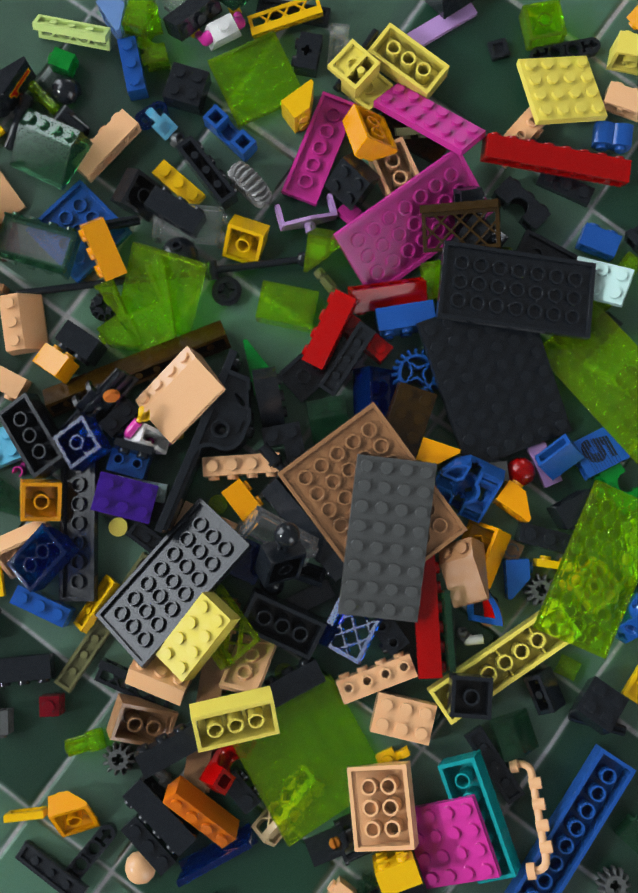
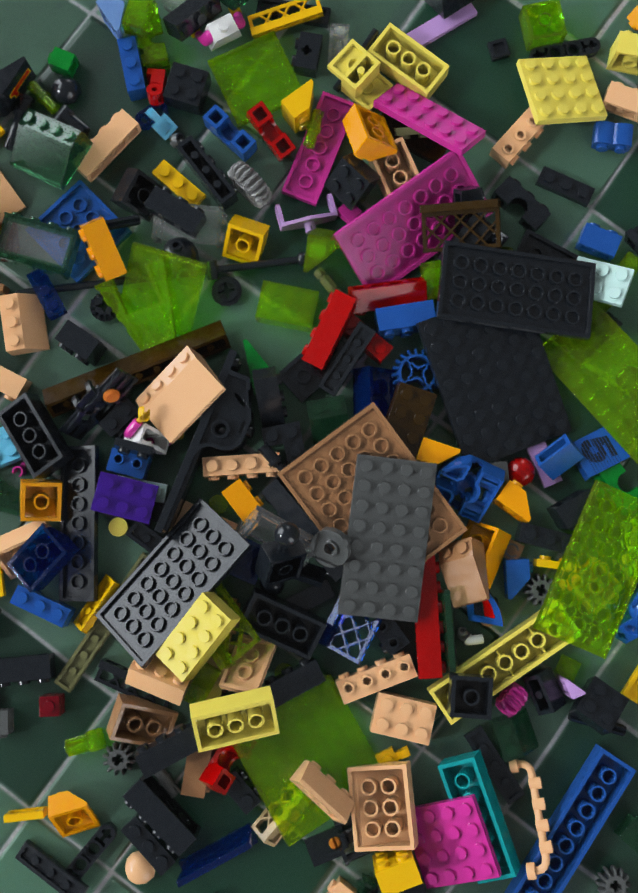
yellowish green fence [32,14,112,51] -> none
light orange brick [32,343,80,384] -> none
clear blue brick [53,415,112,471] -> none
clear neon green slope [97,316,140,351] -> none
orange brick [163,775,240,849] -> none
red brick [480,132,632,188] -> none
none -> clear blue plate [26,267,68,321]
none -> red leg [146,68,167,106]
none -> clear neon green slope [183,662,222,704]
none -> red arch [246,100,296,162]
none -> light nougat slope [289,760,354,825]
none -> clear neon green pin [303,109,324,149]
none -> dark grey plate [311,527,351,568]
none -> dark pink gear [495,682,528,717]
none -> lavender slope [556,674,586,699]

